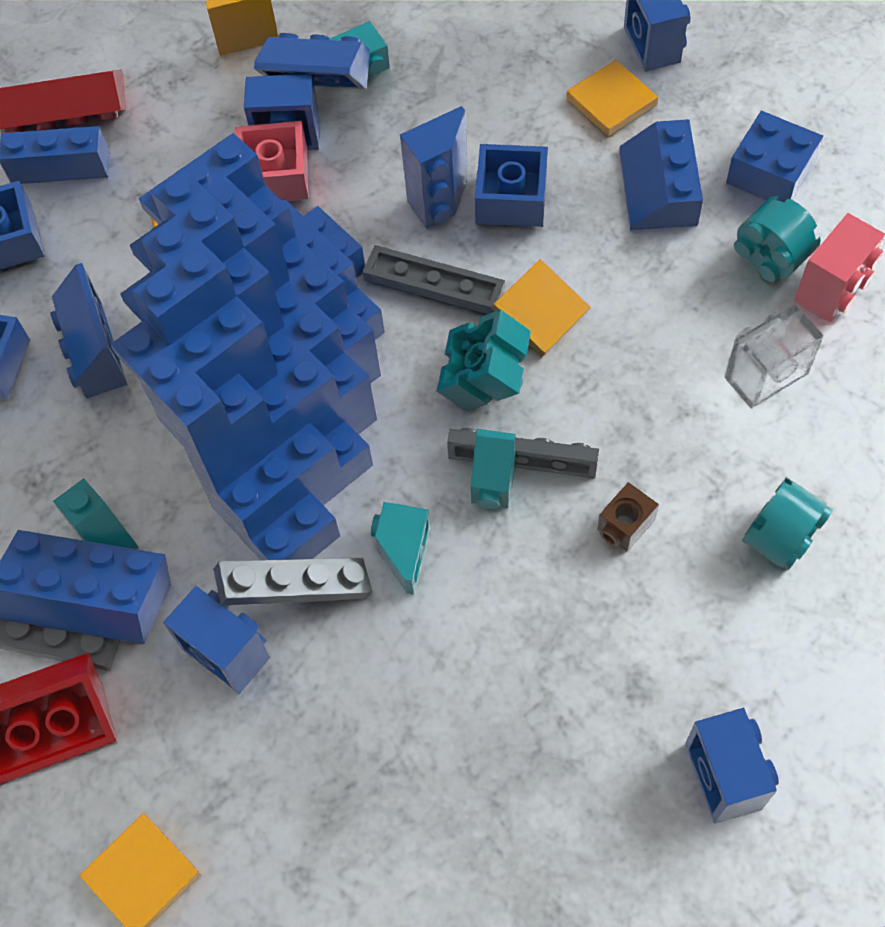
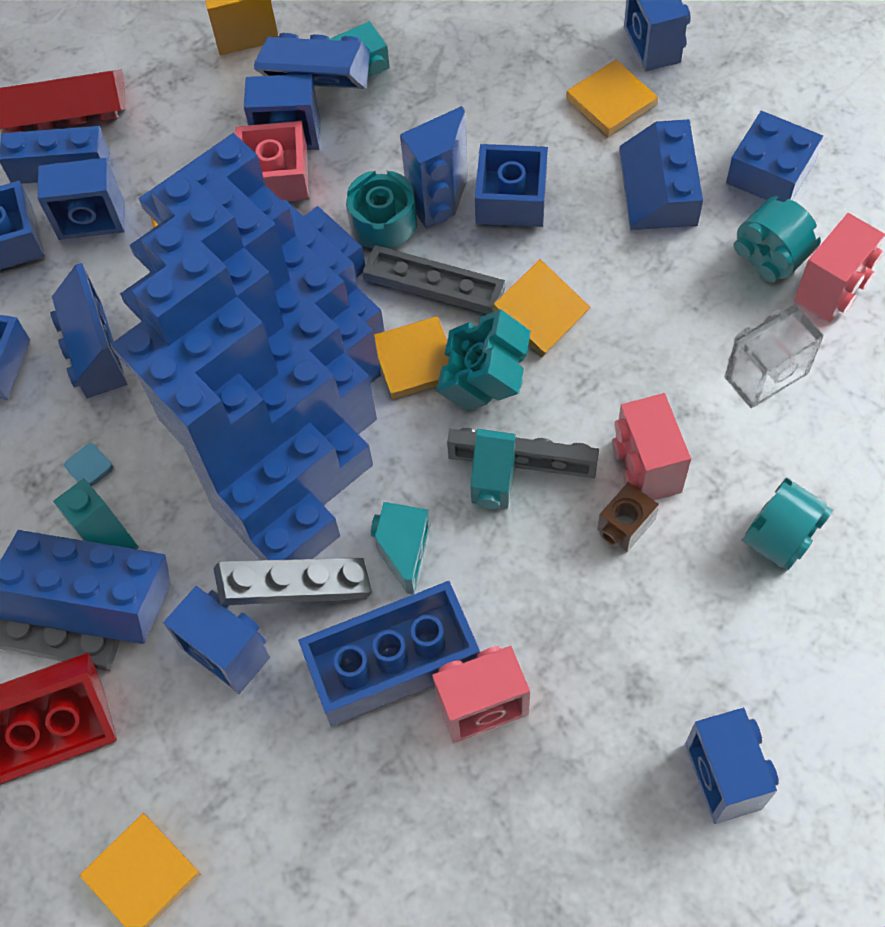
none -> blue brick [37,158,125,240]
none -> medium azure piece [64,443,113,487]
none -> blue brick [298,581,480,727]
none -> teal brick [346,170,417,249]
none -> light orange tile [374,316,449,400]
none -> coral brick [432,646,530,744]
none -> coral brick [612,393,691,500]

